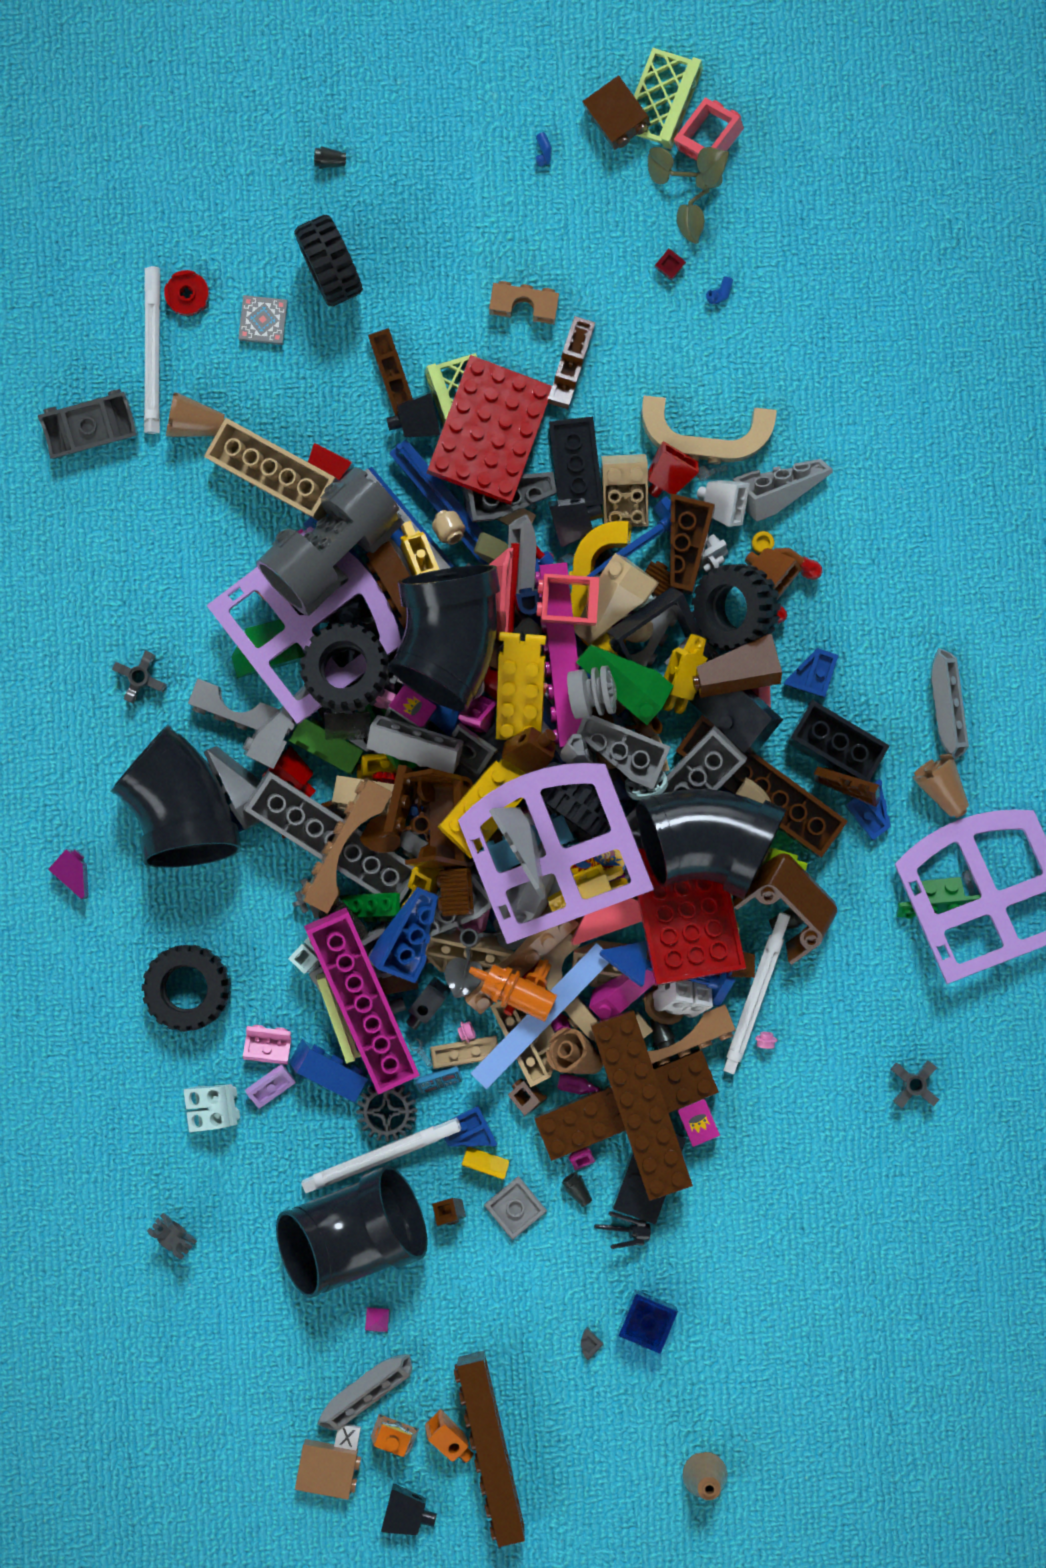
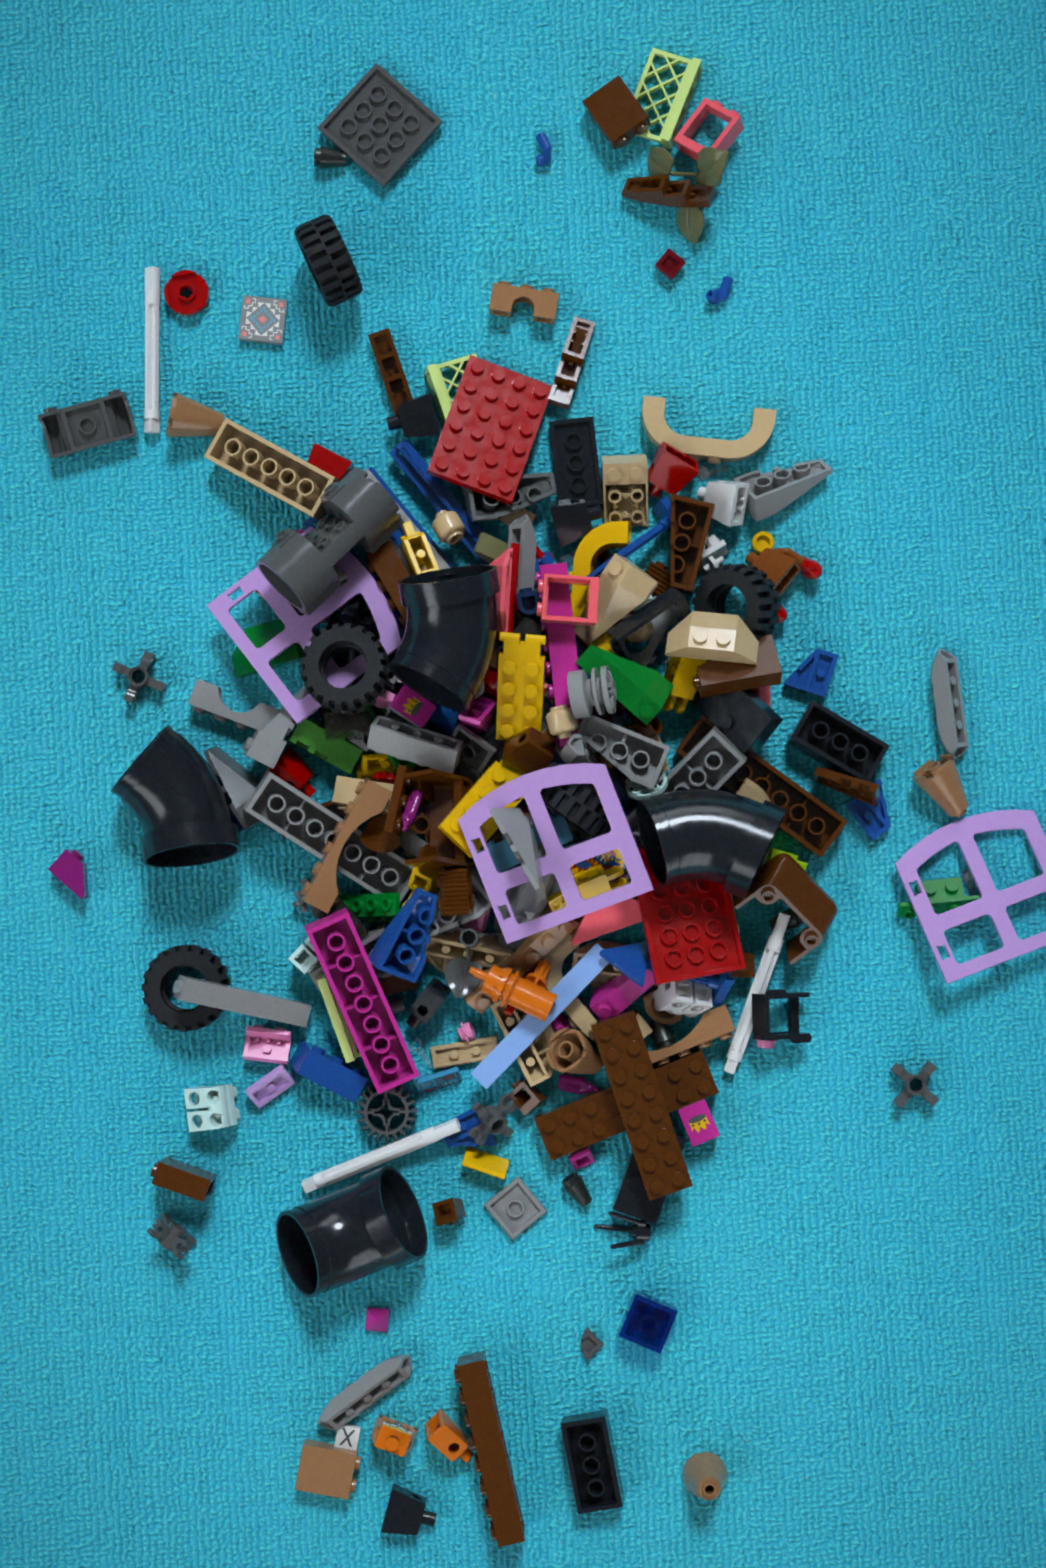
none -> reddish brown brick [150,1156,217,1202]
none -> light grey brick [173,975,312,1028]
none -> dark grey plate [317,63,442,188]
none -> magenta piece [402,790,422,832]
none -> dark grey pin [468,1094,518,1146]
none -> tan head [546,704,579,739]
none -> black brick [561,1409,625,1514]
none -> reddish brown slope [621,175,716,208]
none -> tan wedge [665,611,759,665]
none -> black piece [752,989,812,1043]

